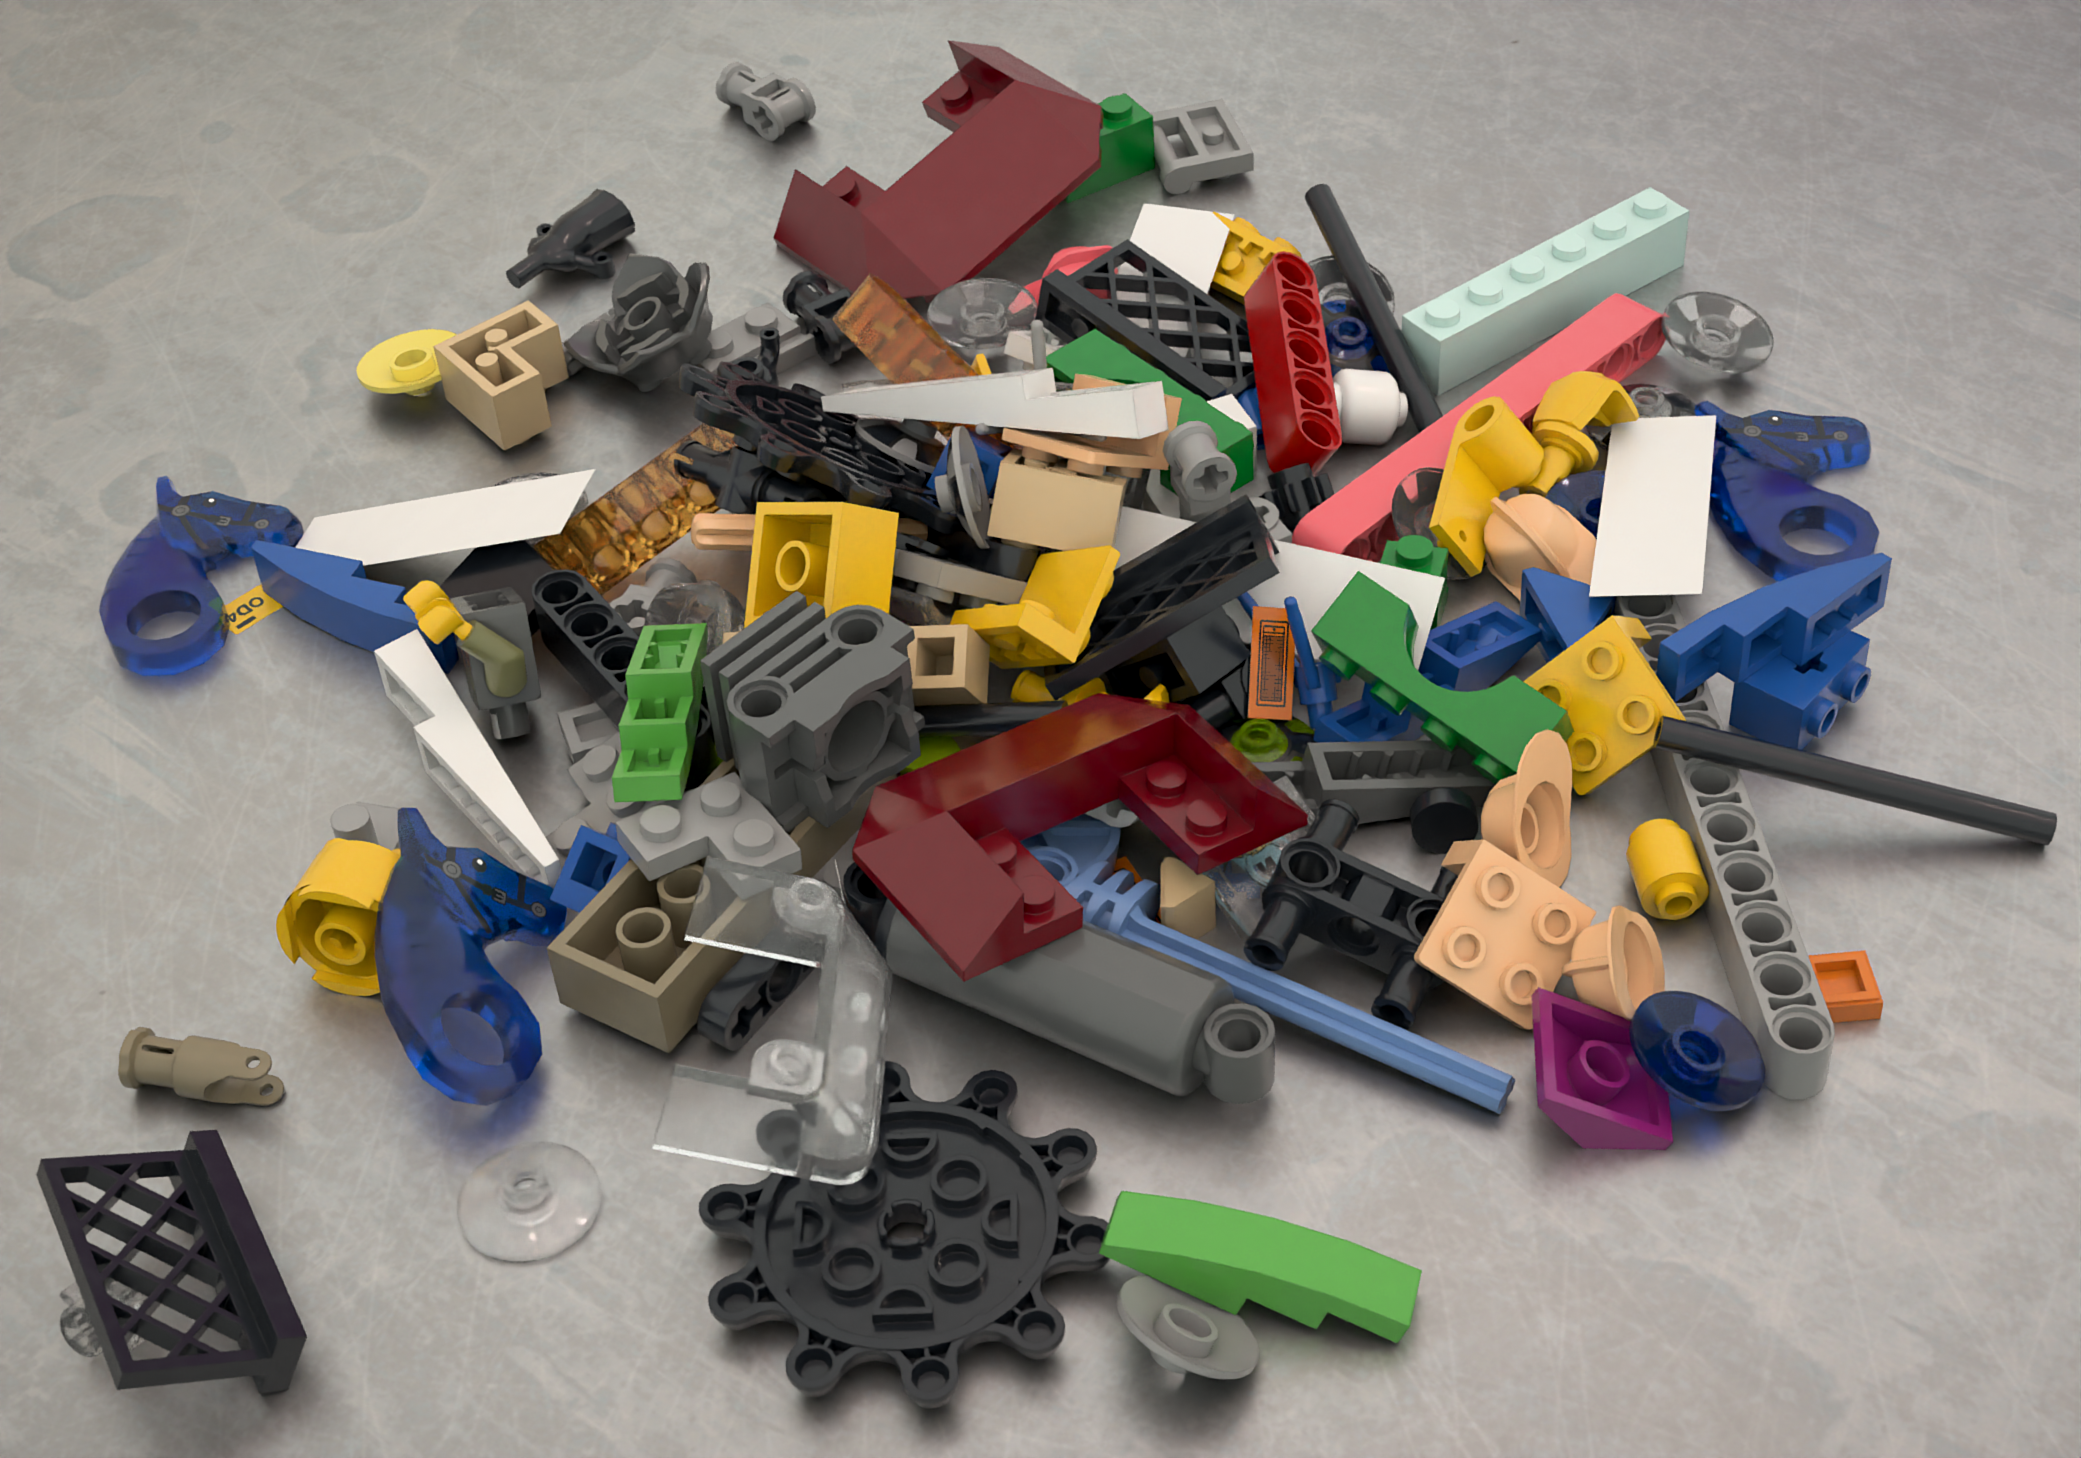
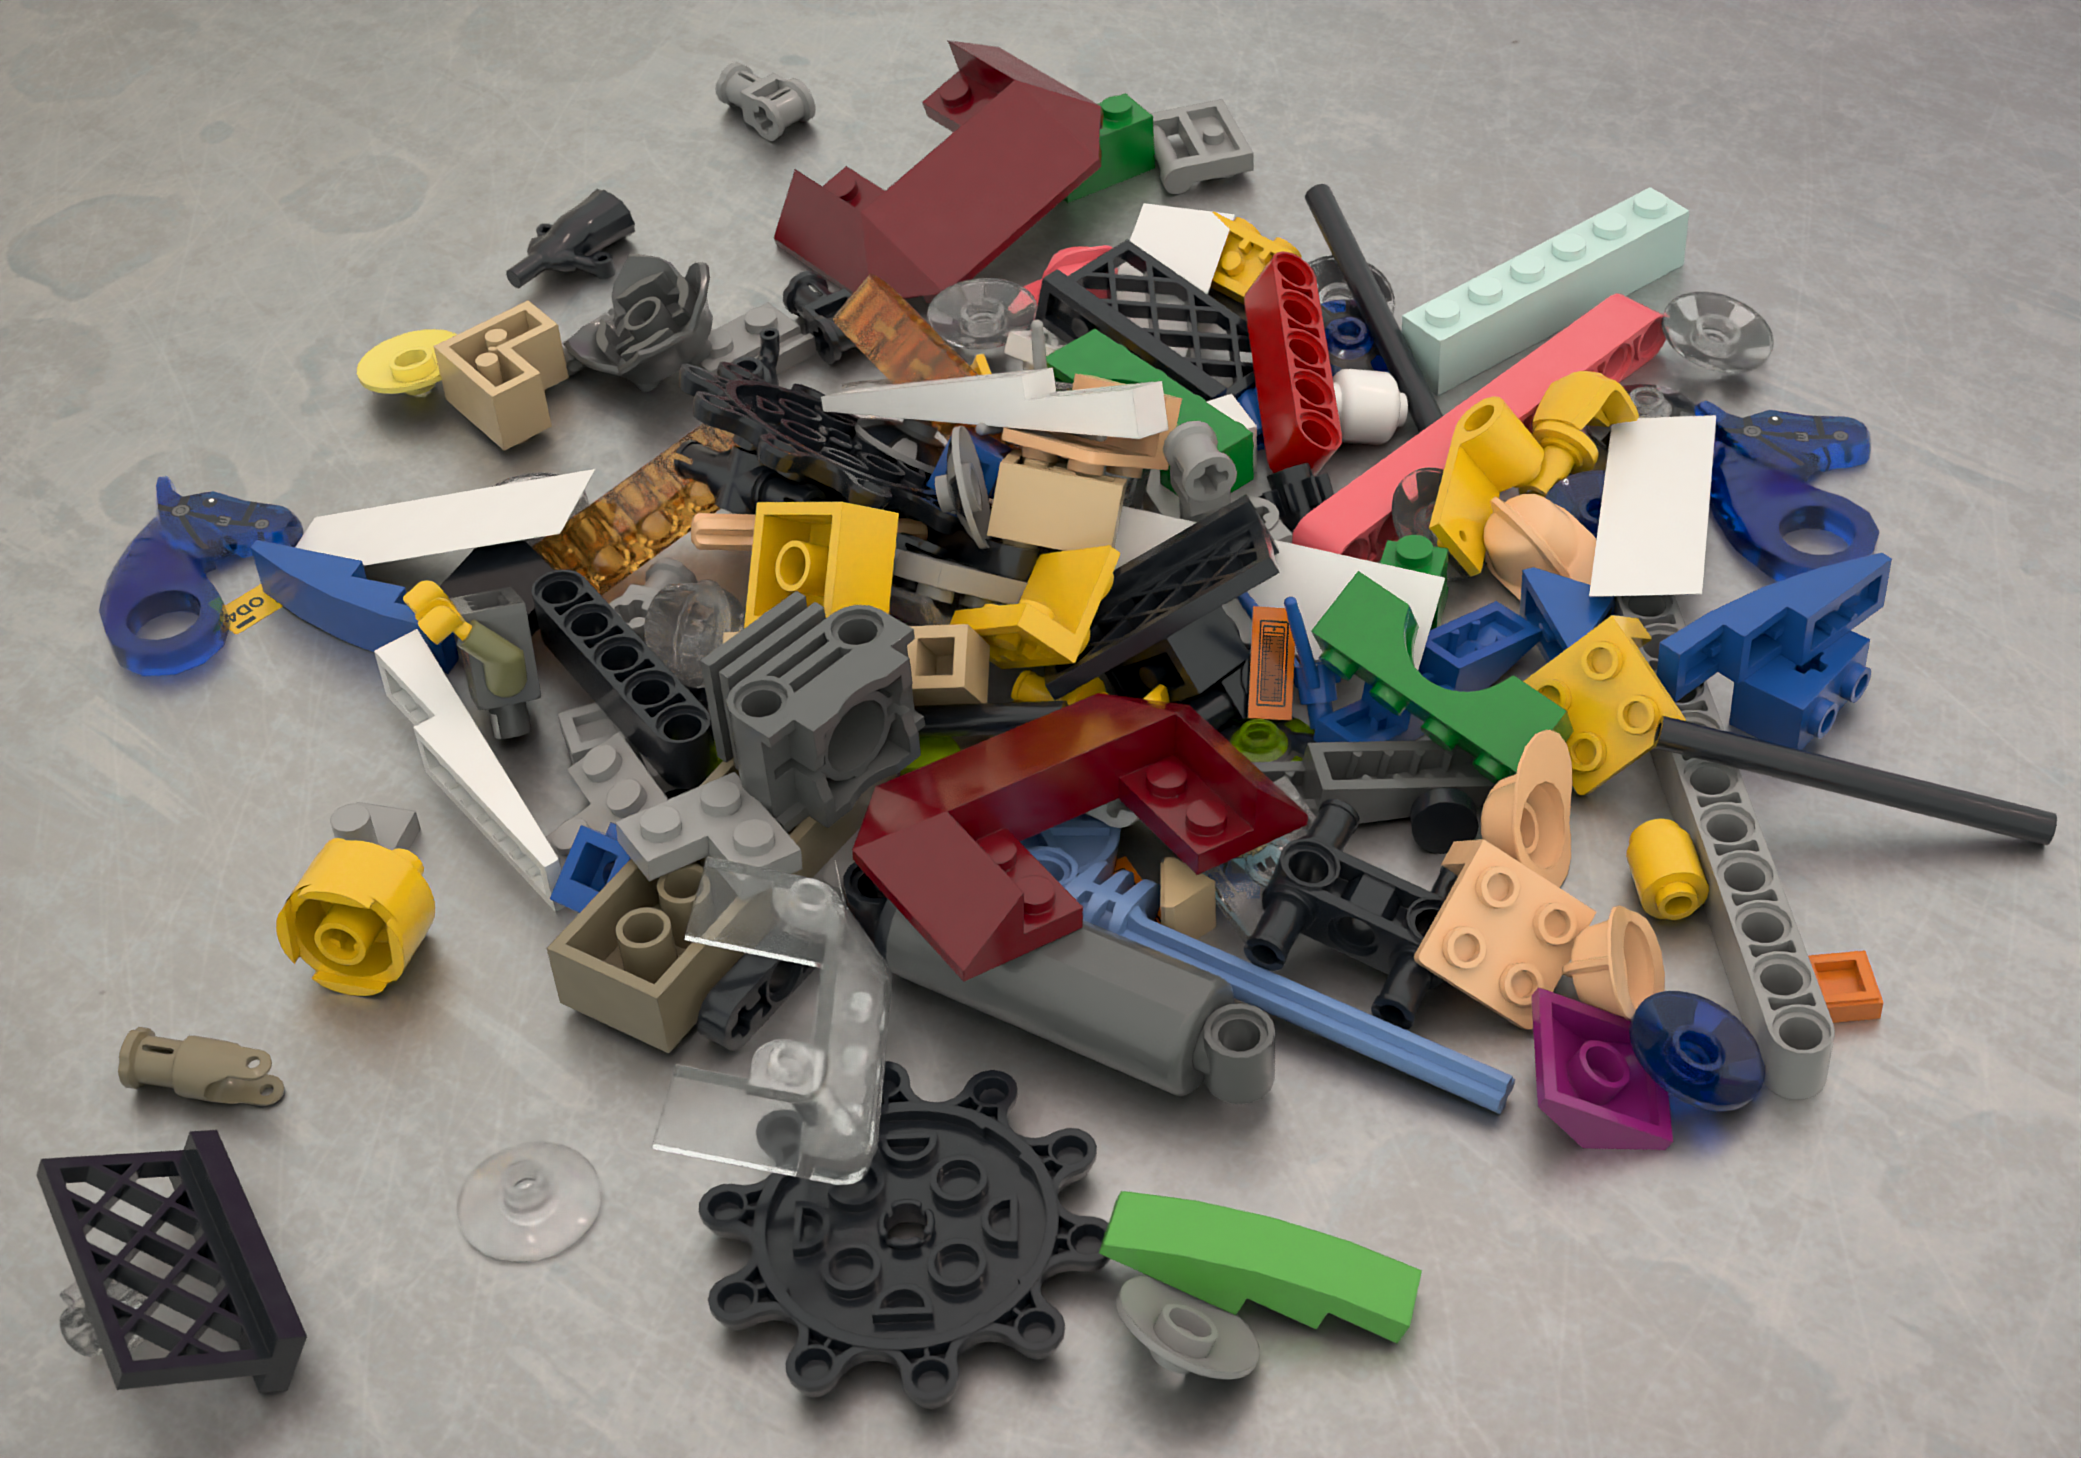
clear blue animal [375,807,568,1106] -> none
bright green slope [612,623,708,802] -> none

